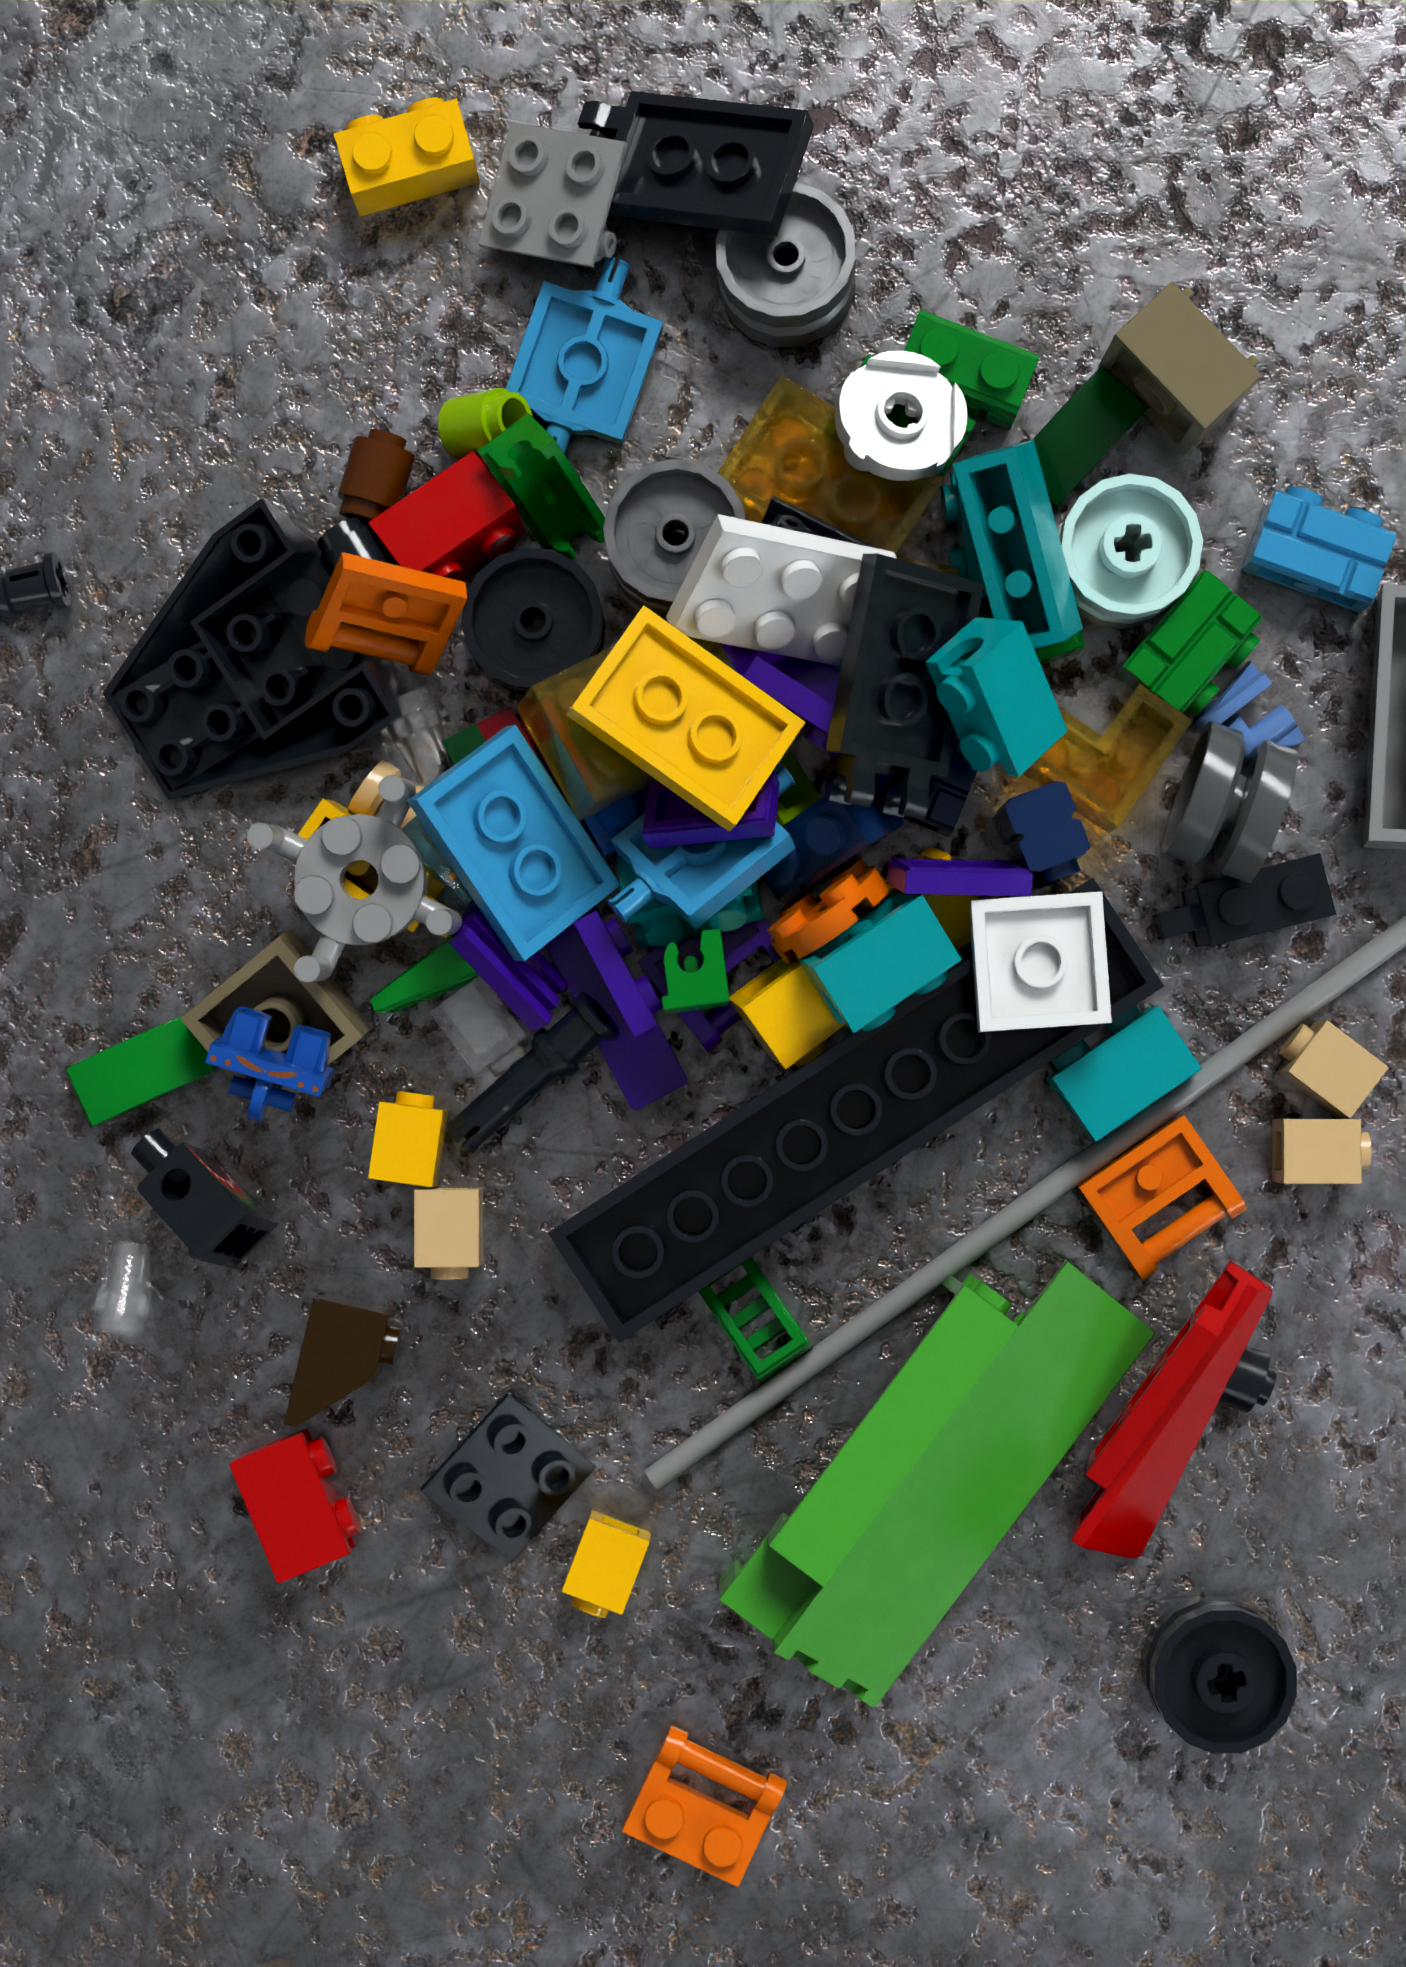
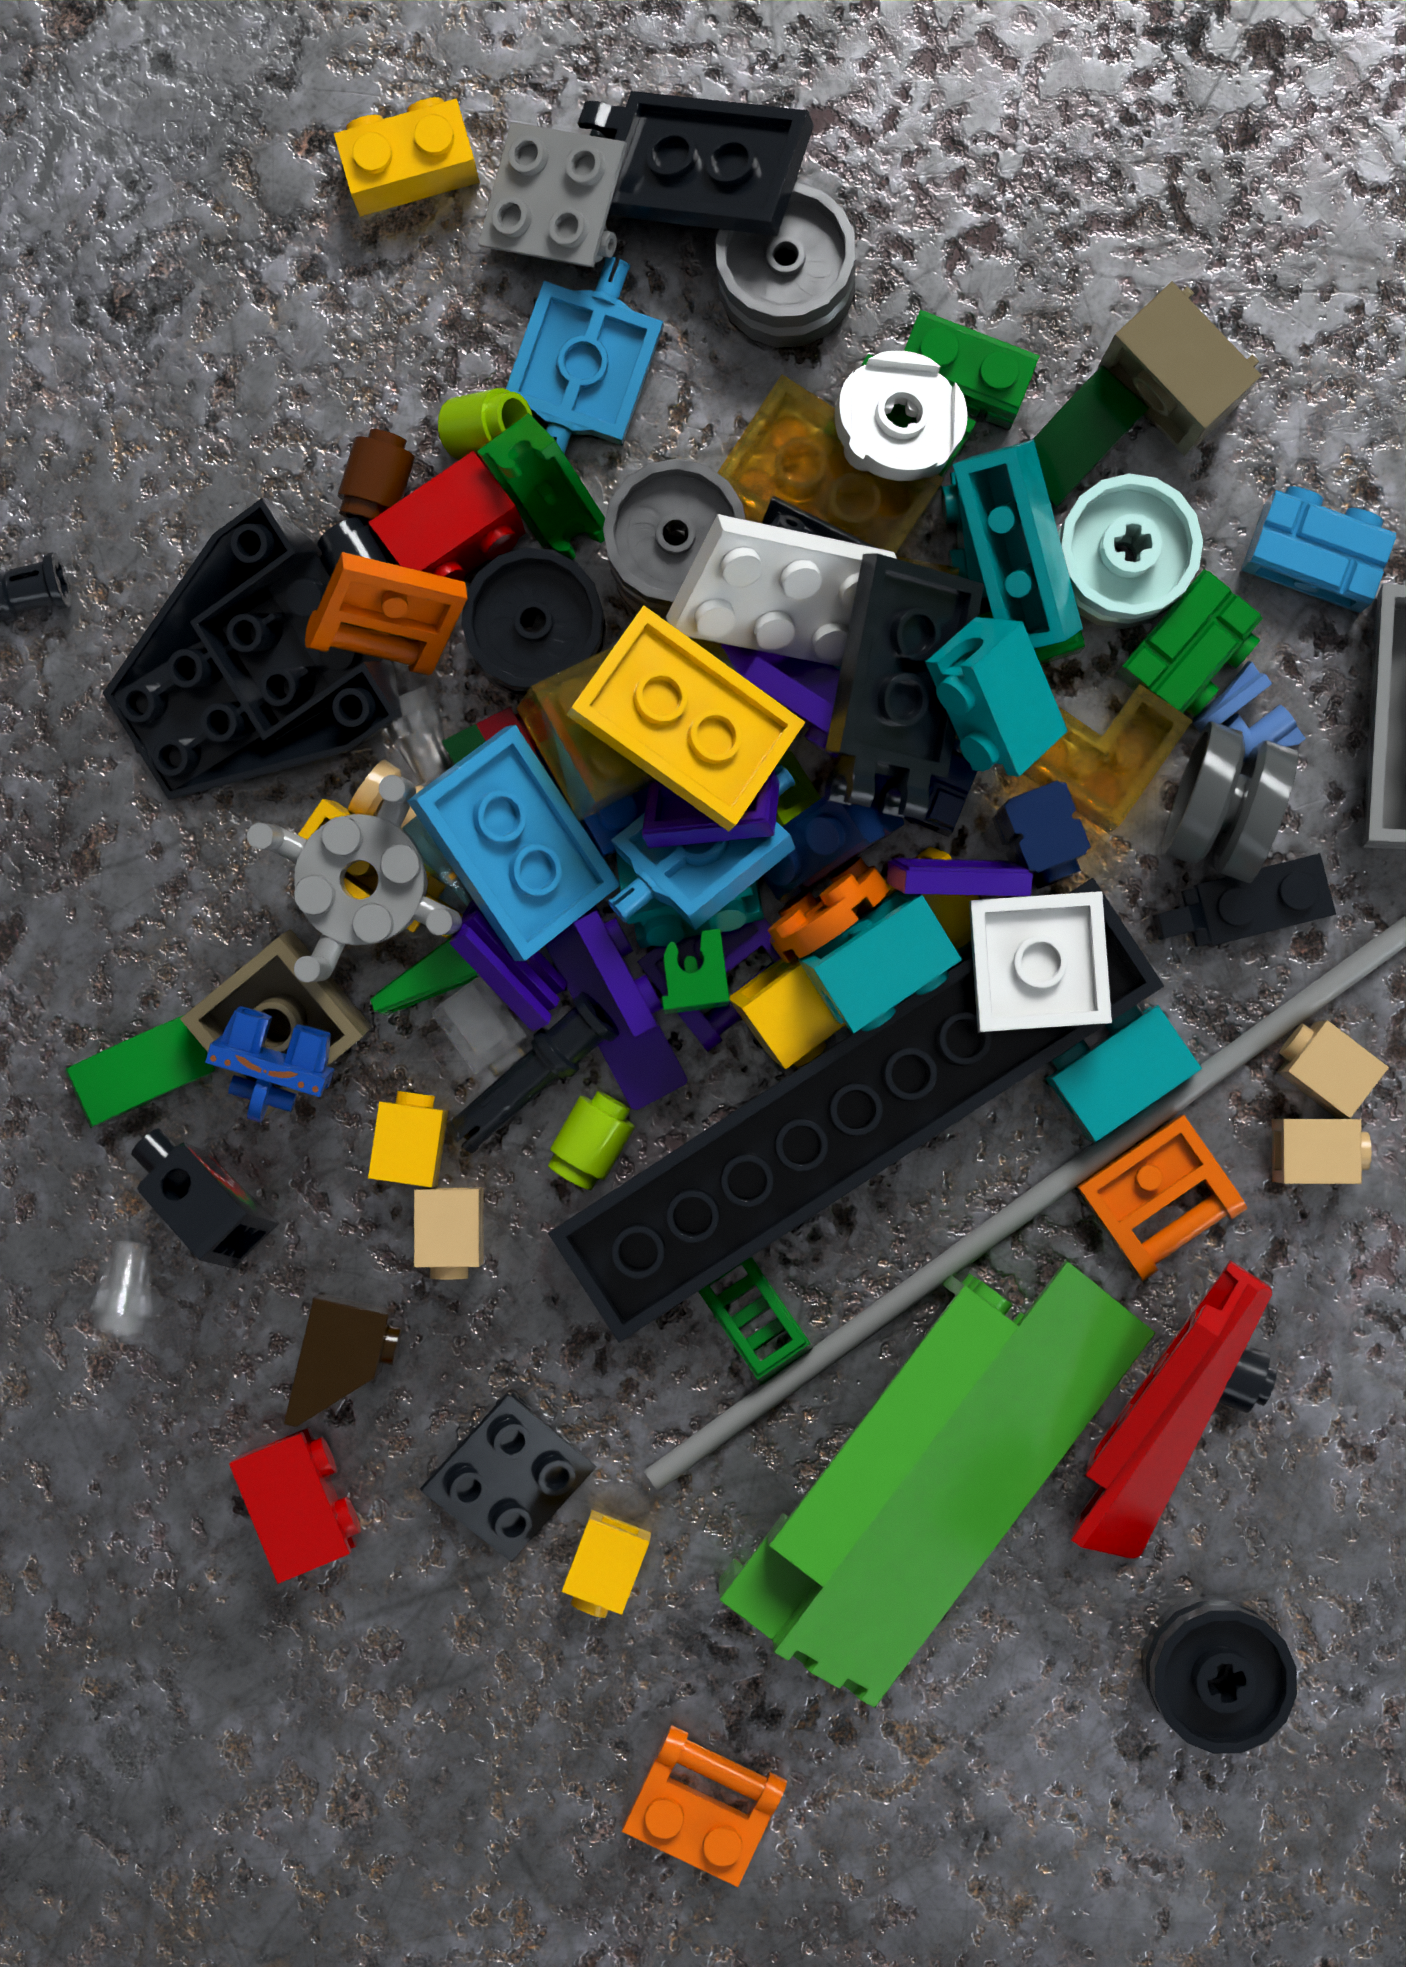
none -> lime brick [548,1091,635,1191]

